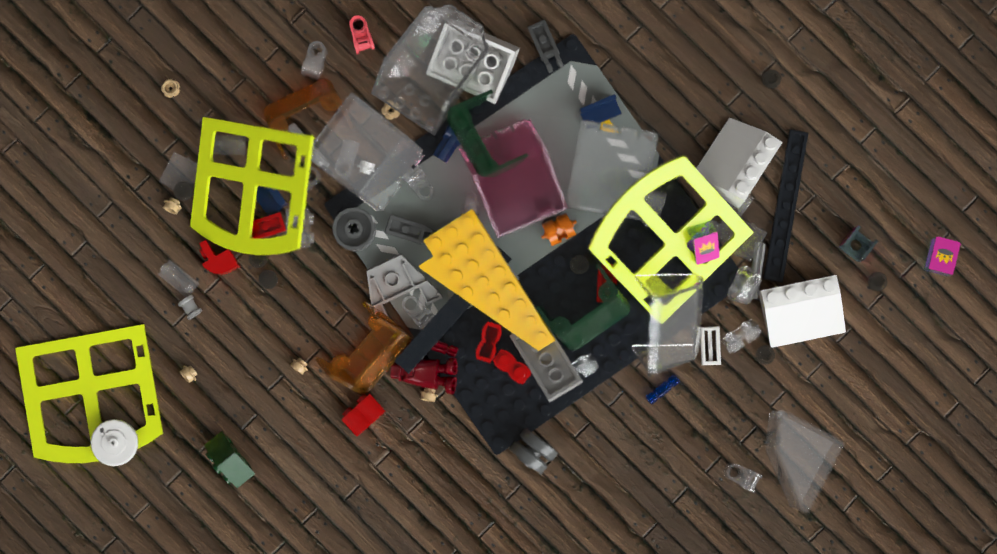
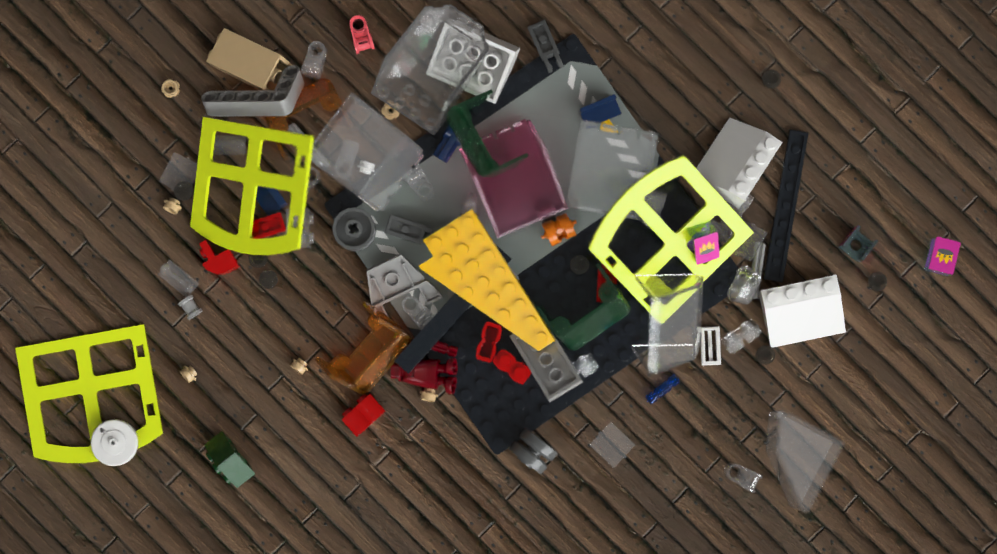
none -> light grey beam [201,65,304,116]
none -> tan slope [206,28,292,90]
none -> clear piece [590,422,635,468]

